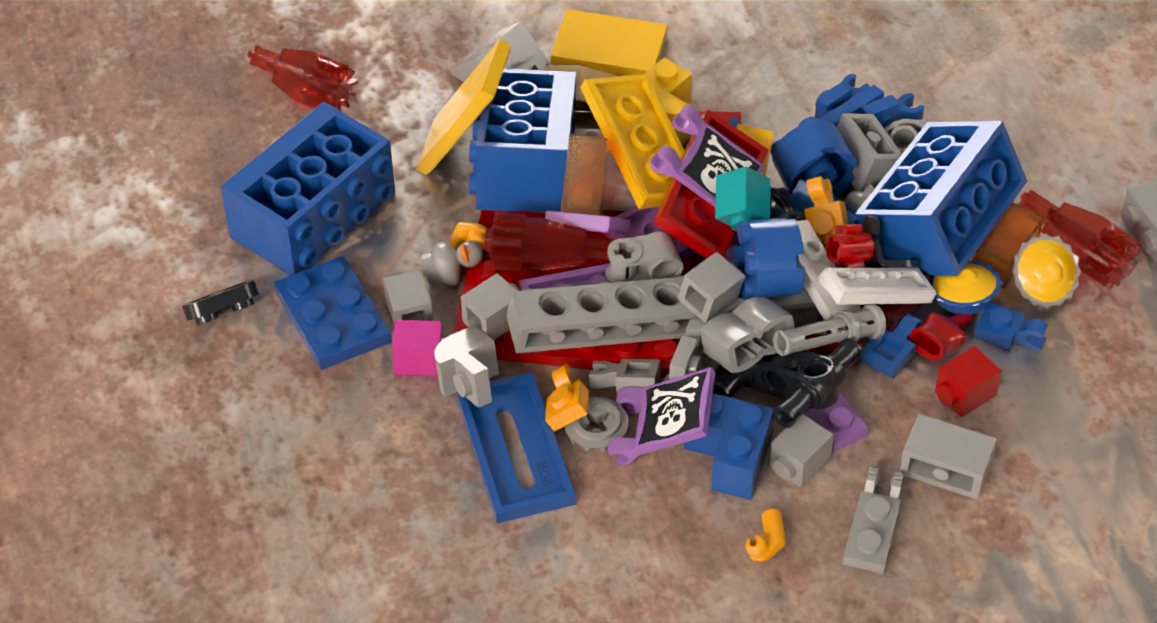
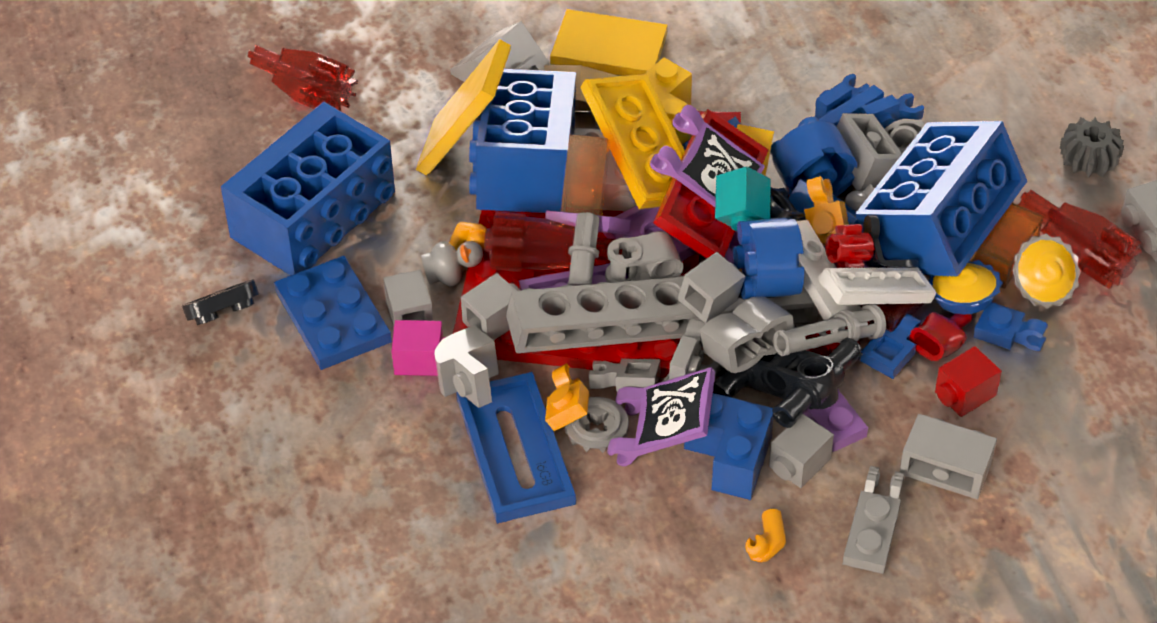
none -> light grey axle [567,212,599,286]
none -> dark grey gear [1060,117,1124,178]

